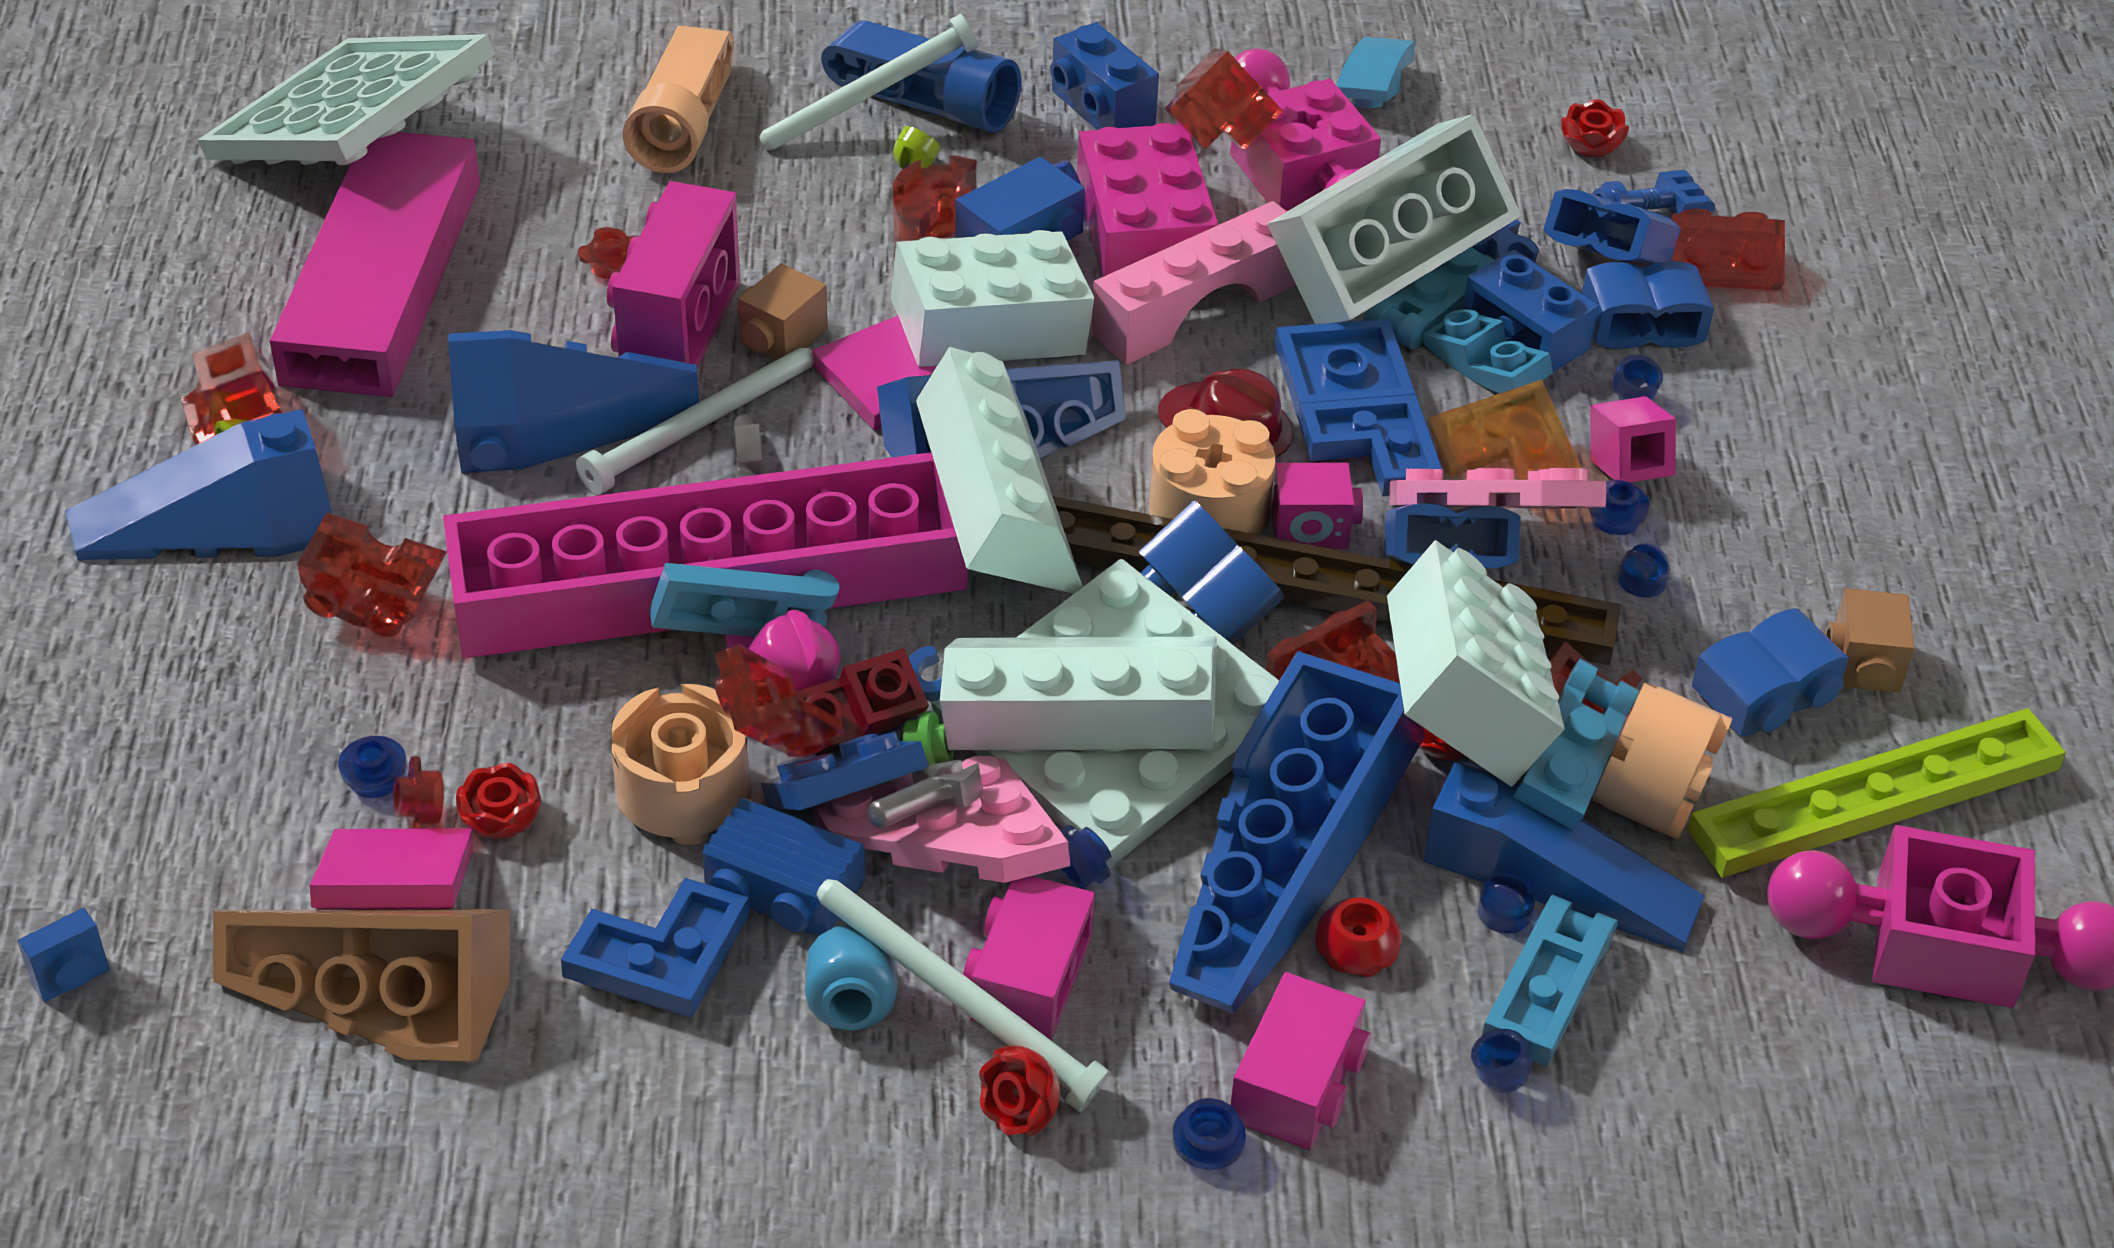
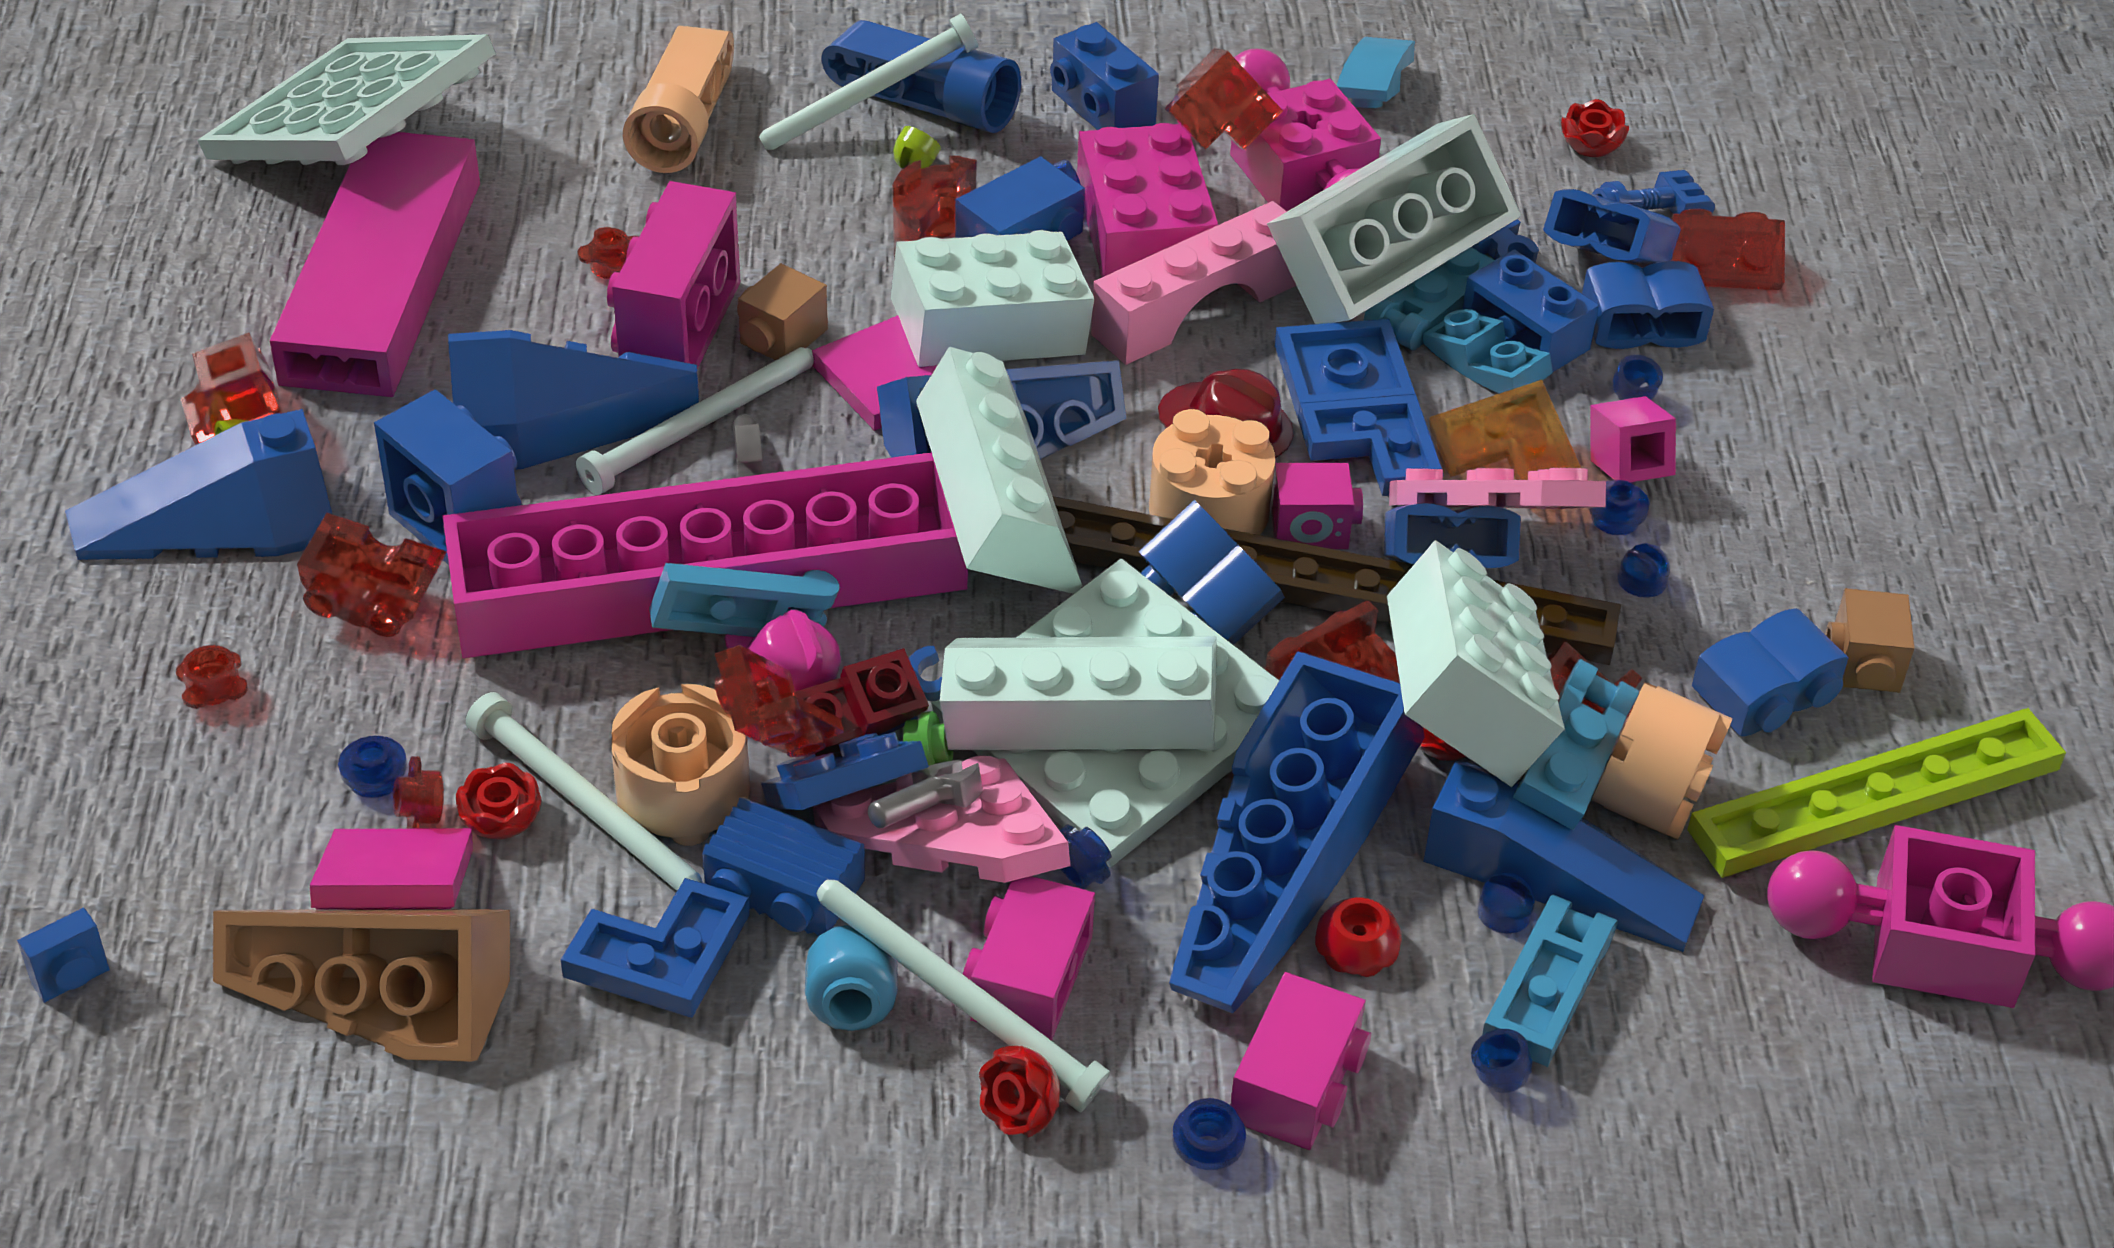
none -> clear red plate [176,645,248,709]
none -> blue brick [374,389,522,565]
none -> light aqua bar [466,692,703,891]

